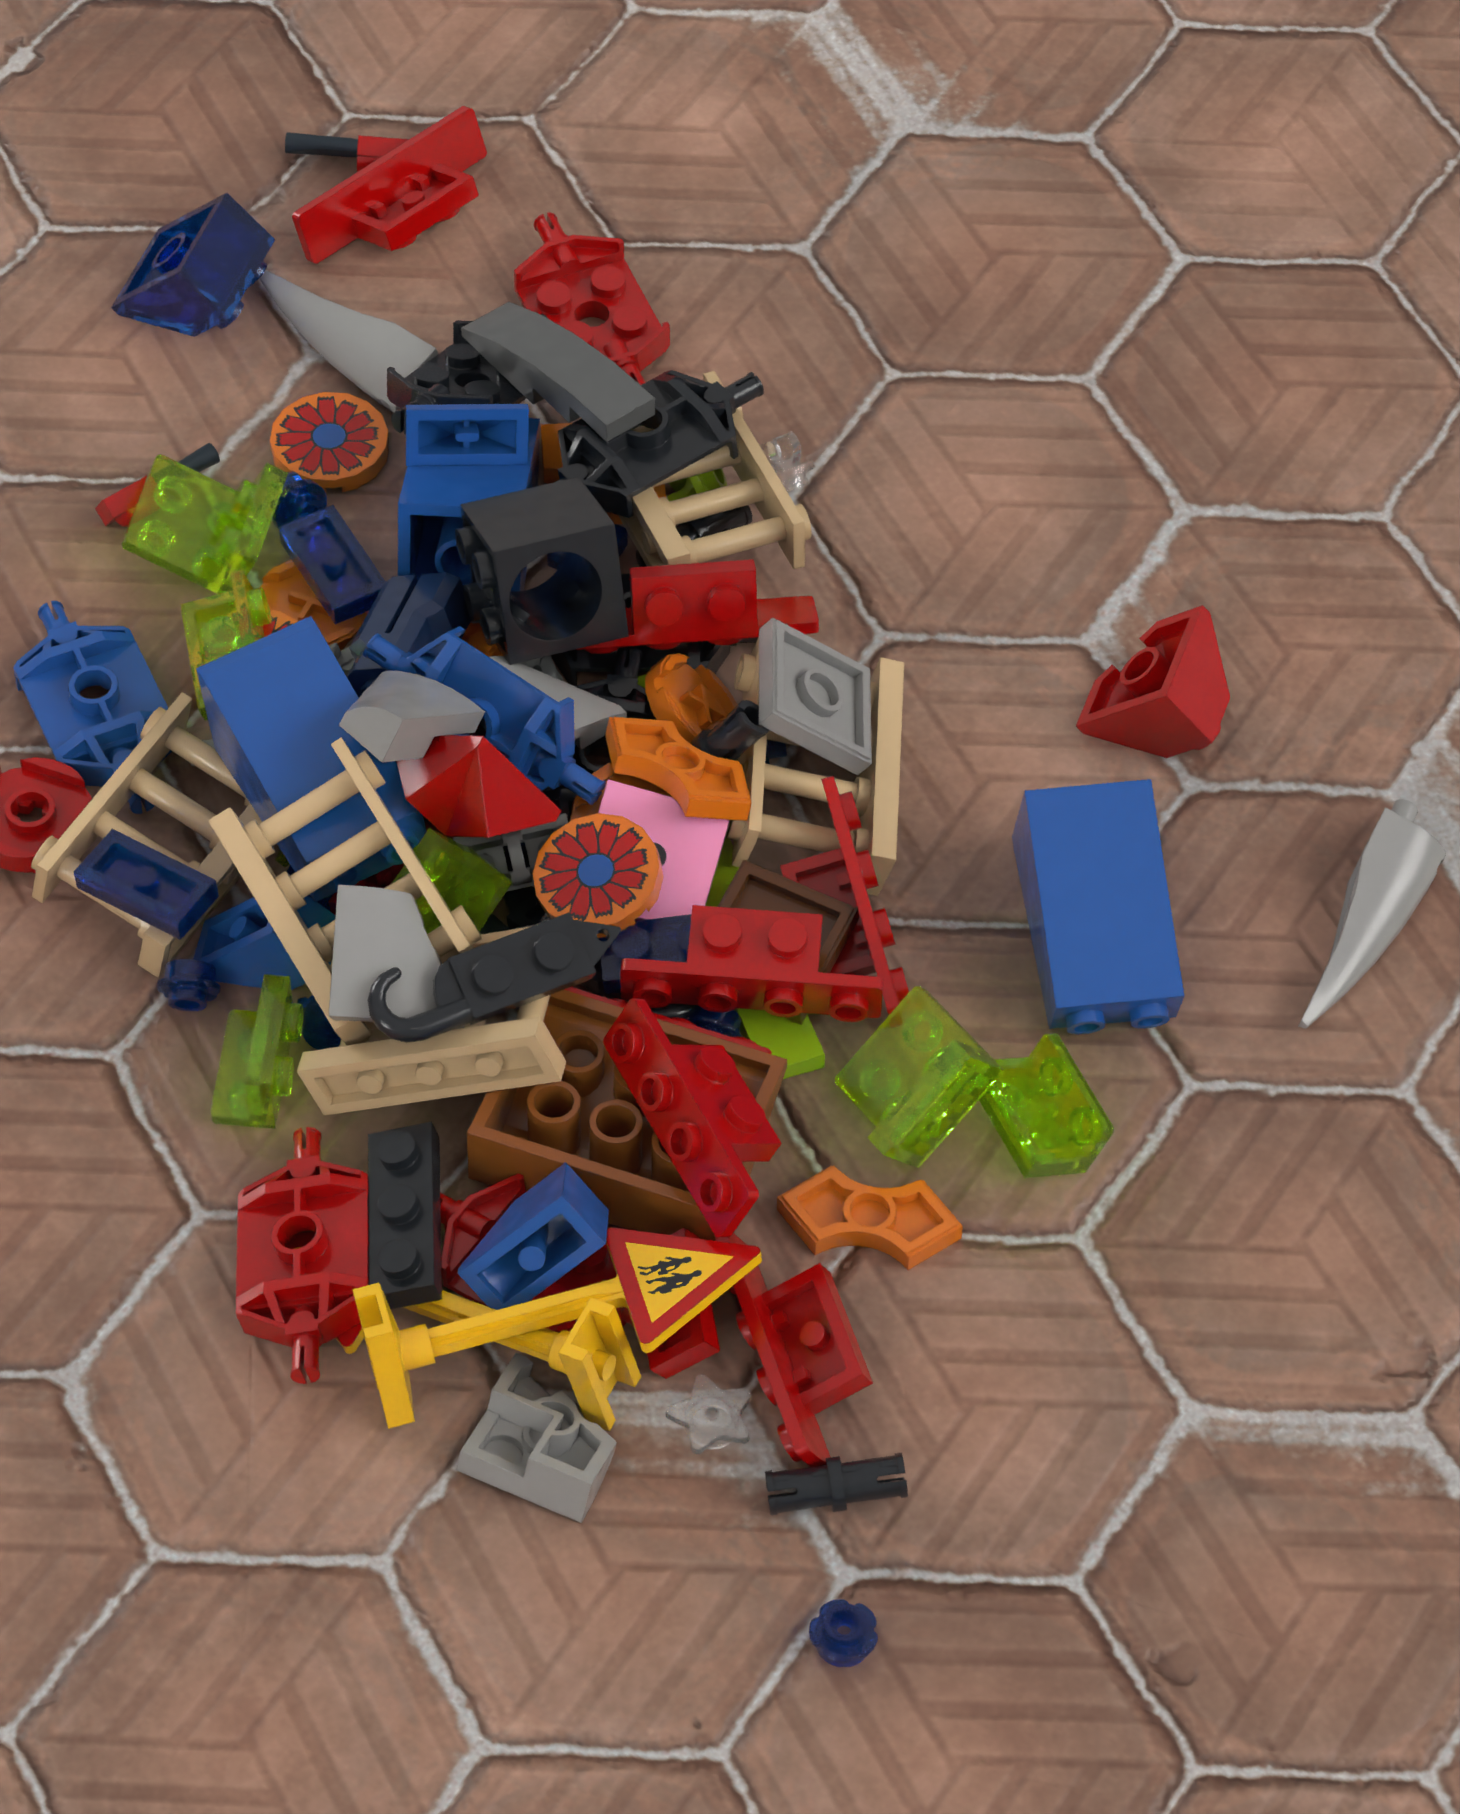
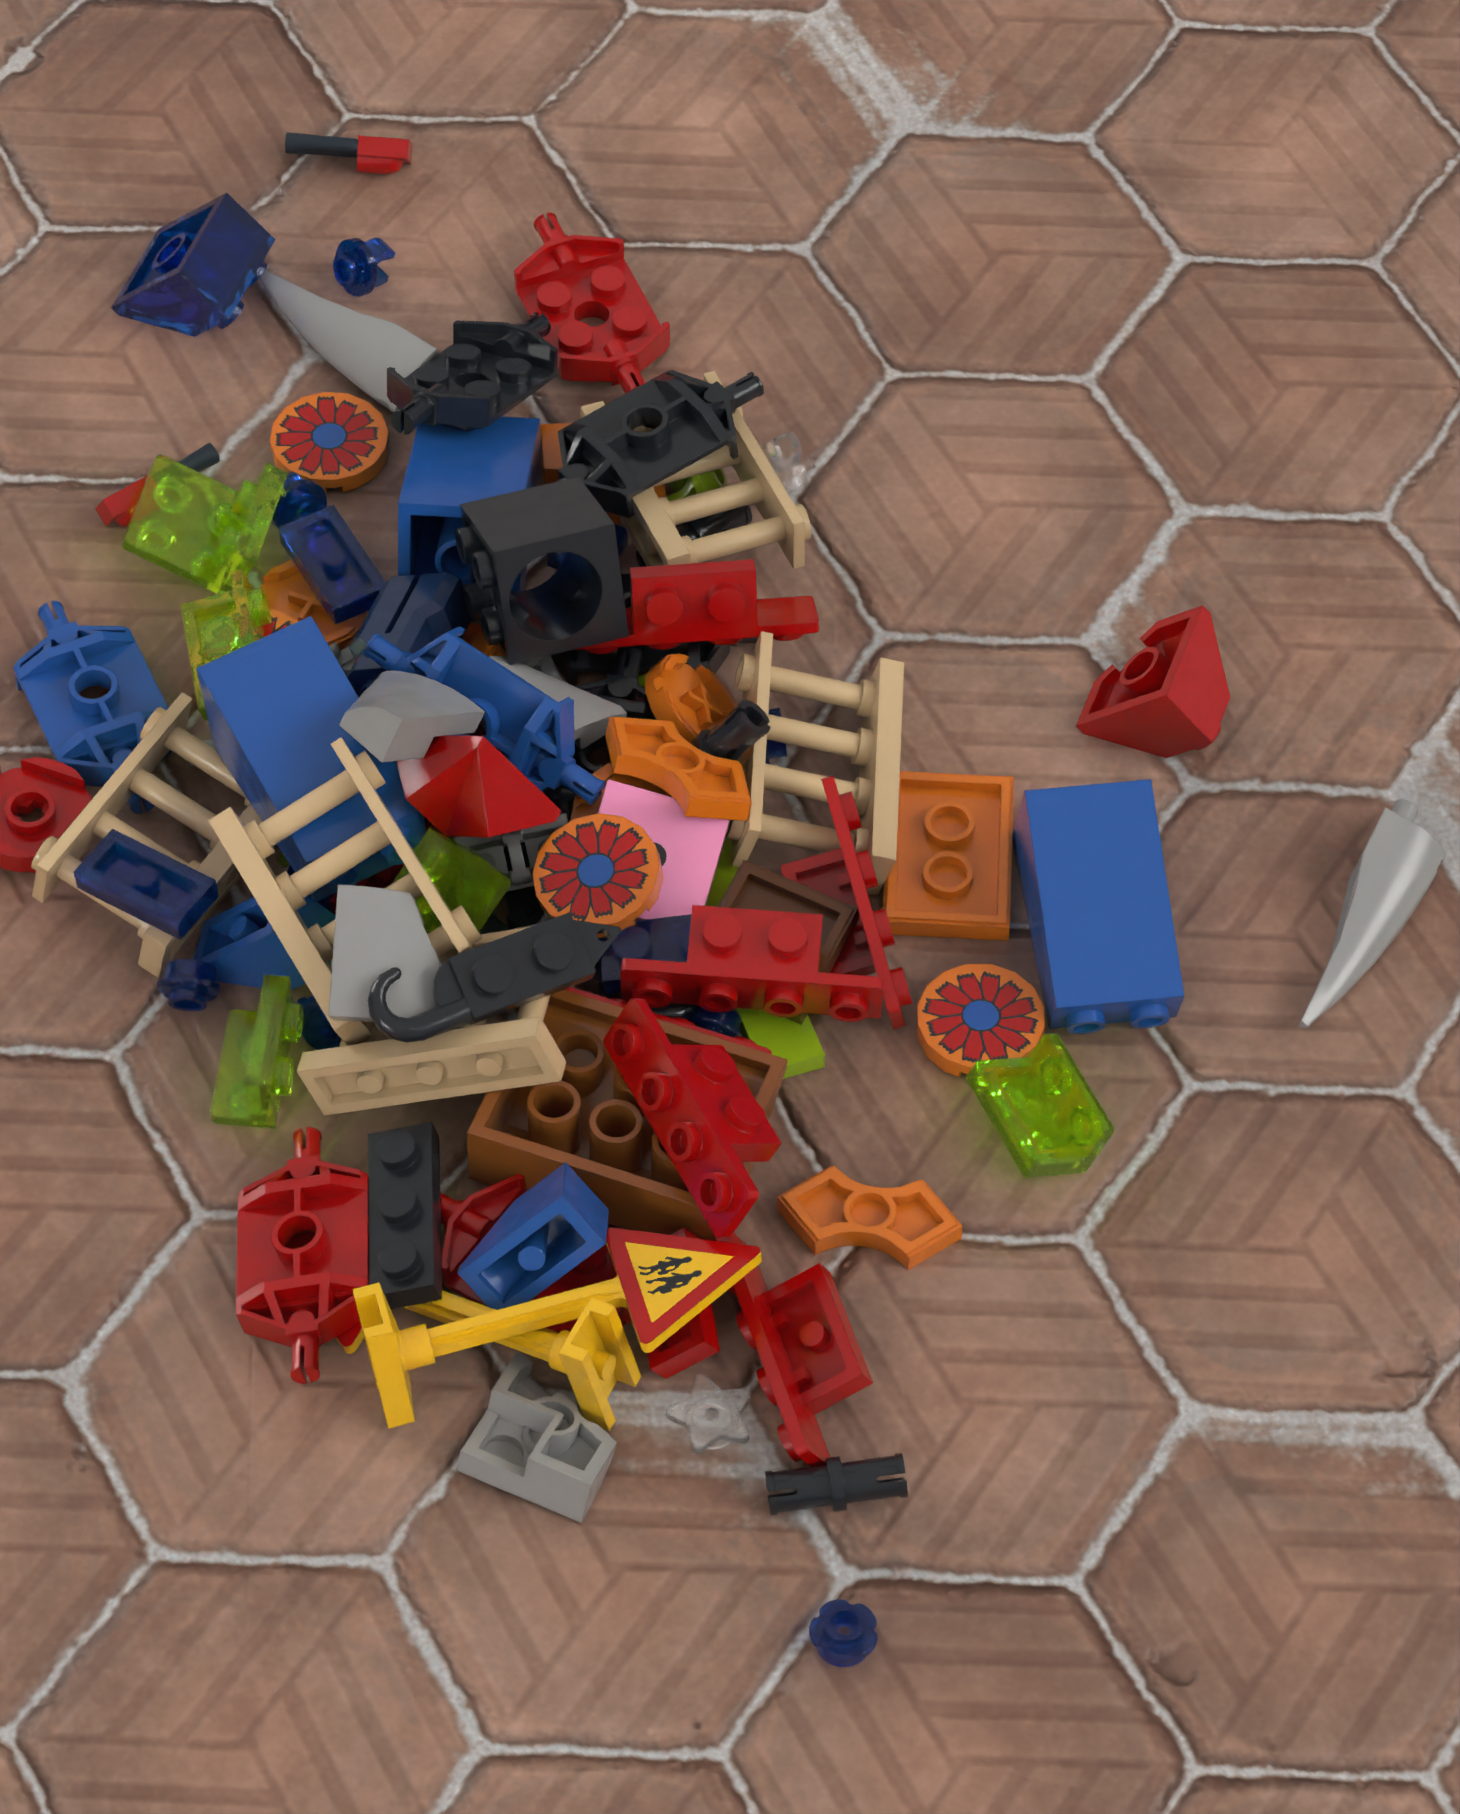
red bracket [292,106,487,264] -> none
blue slope [405,404,529,466] -> none
dark grey slope [461,302,655,442] -> none
light grey tile [759,618,872,775] -> none
clear neon green bracket [835,986,1005,1168] -> none
none -> clear blue plate [333,238,395,297]
none -> orange tile [883,771,1014,941]
none -> tile [916,964,1045,1081]

